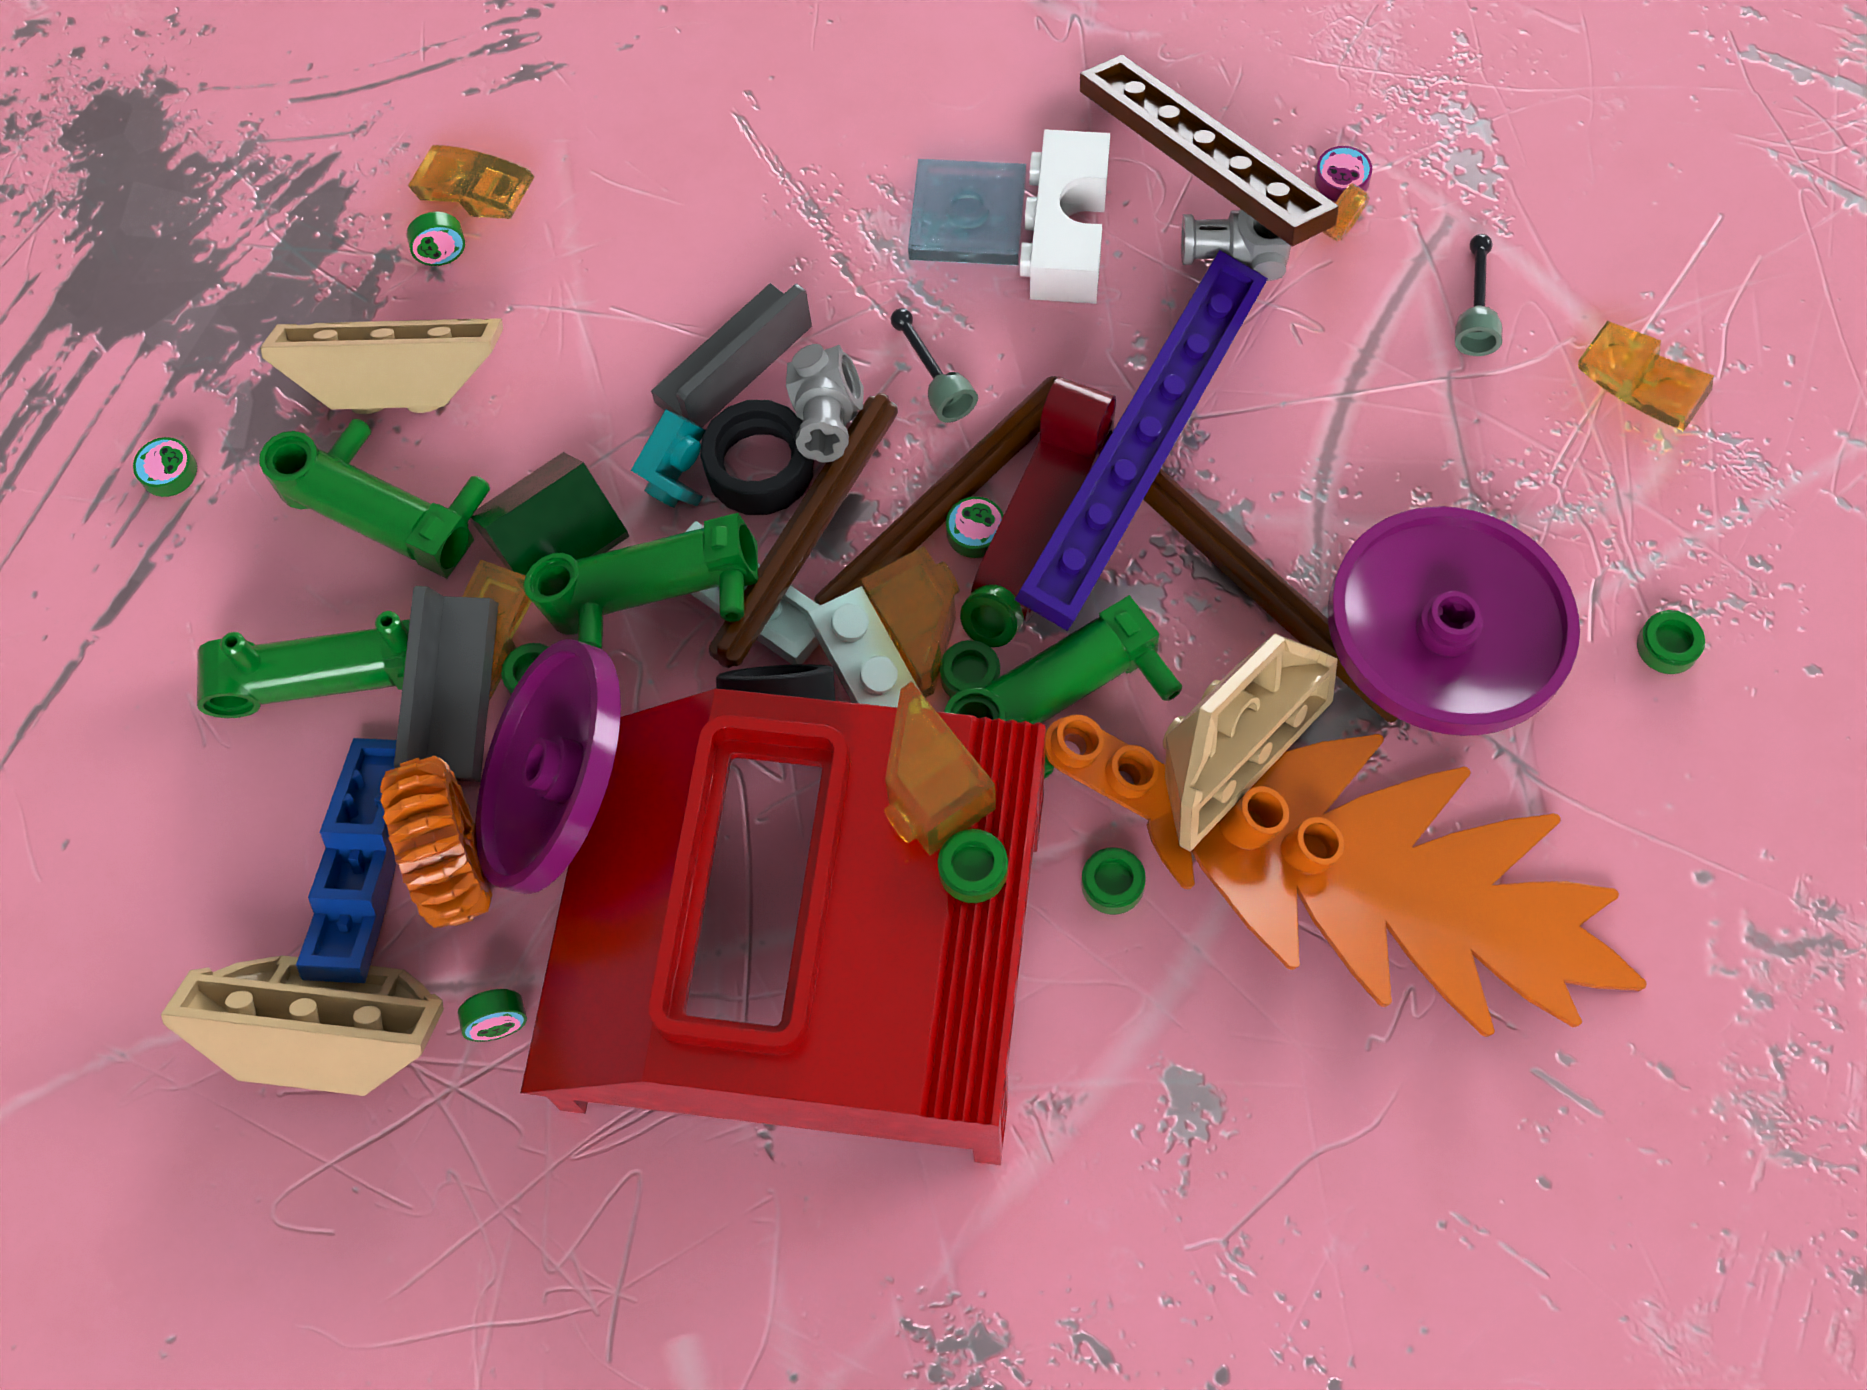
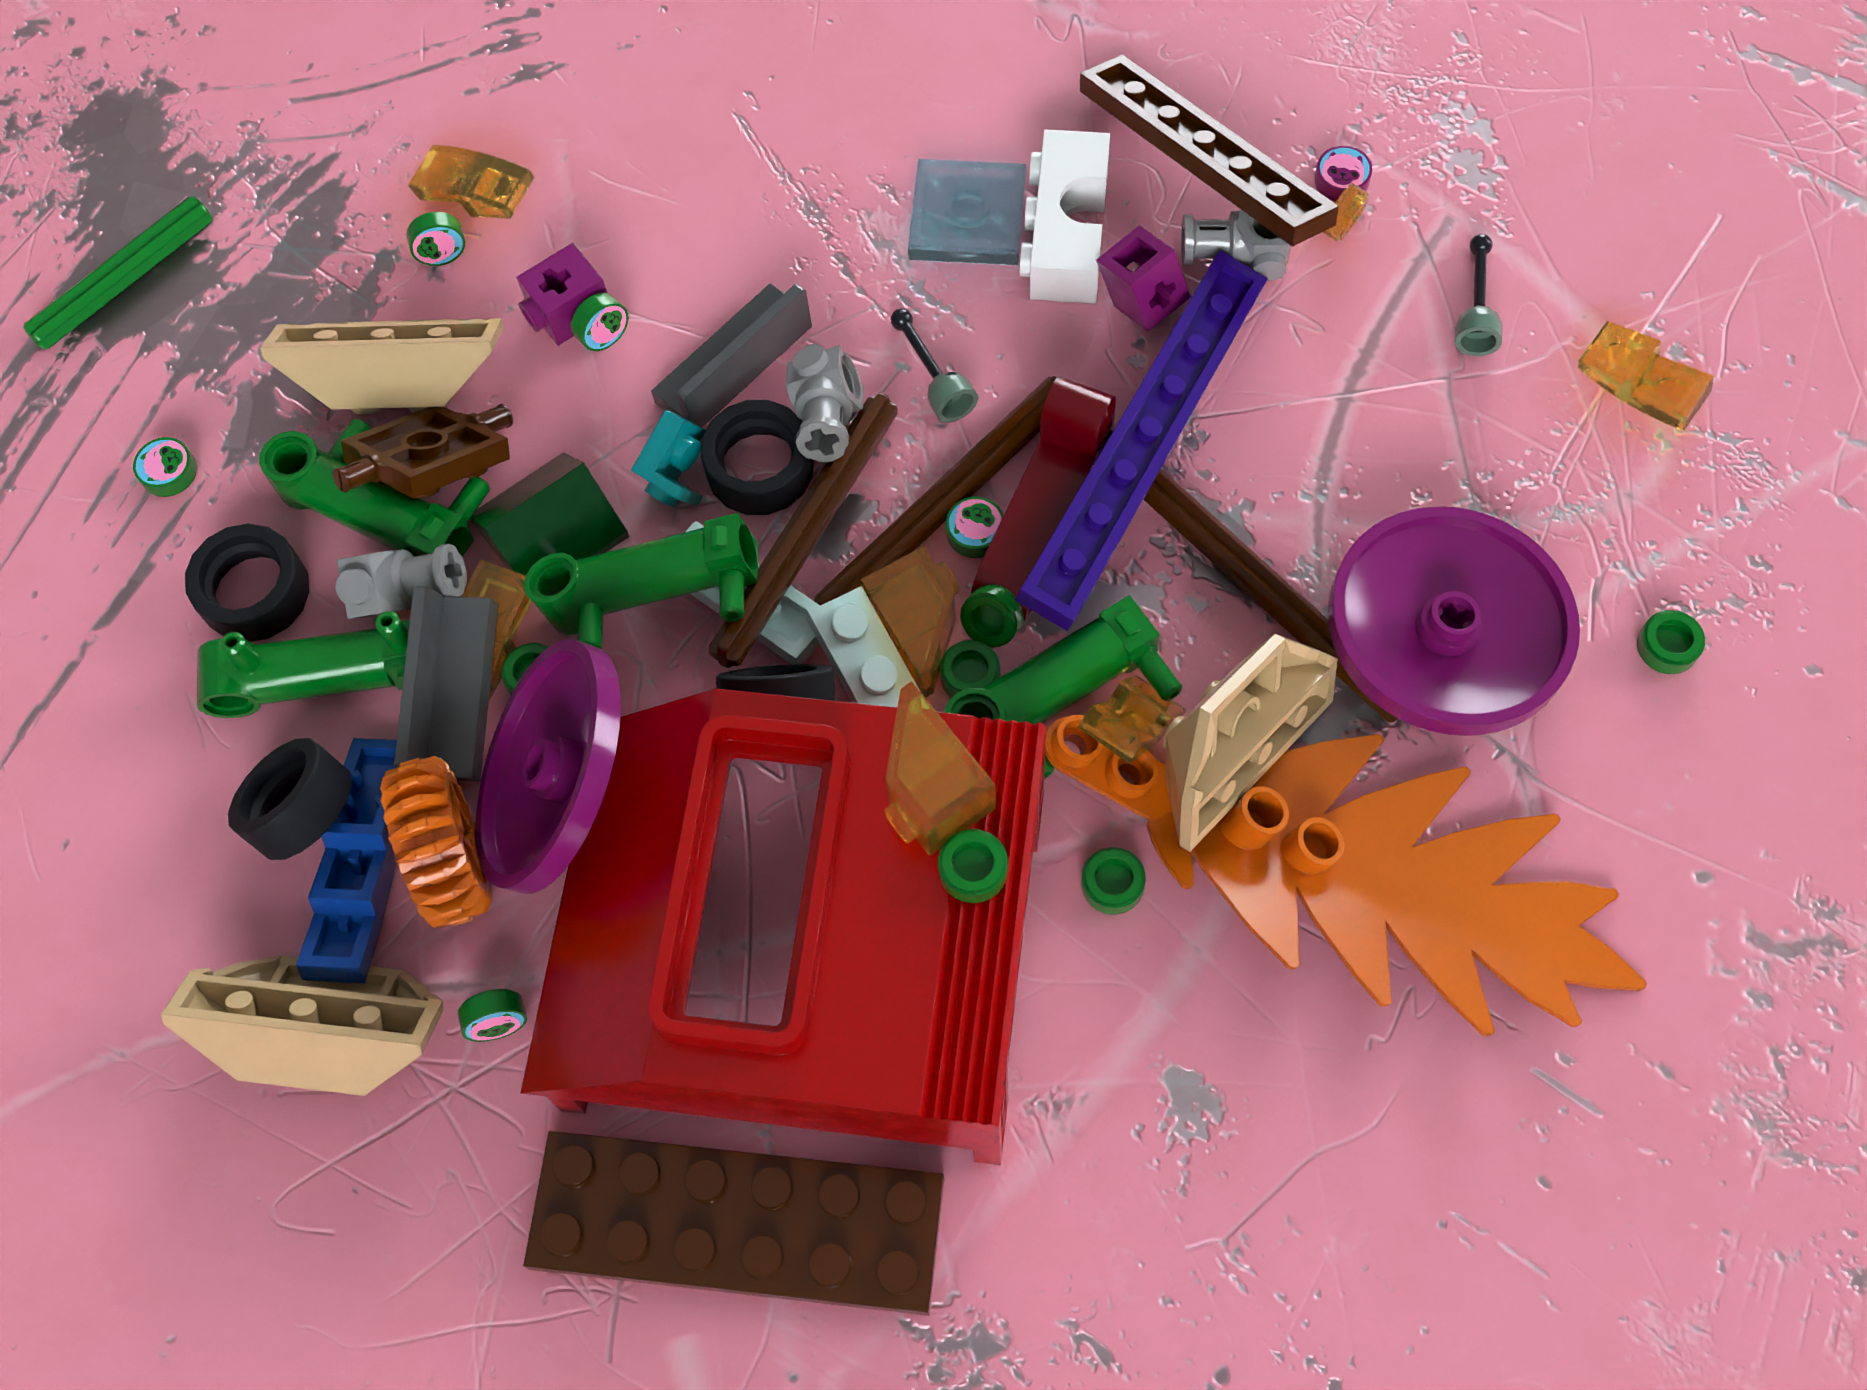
none -> green axle [23,196,213,350]
none -> black tyre [185,523,310,642]
none -> black tyre [228,738,352,860]
none -> reddish brown plate [333,404,513,499]
none -> light grey connector [335,544,467,619]
none -> magenta brick [516,243,607,346]
none -> reddish brown plate [523,1131,945,1316]
none -> green tile [571,293,629,351]
none -> clear yellow slope [1078,675,1186,763]
none -> magenta brick [1096,225,1191,332]

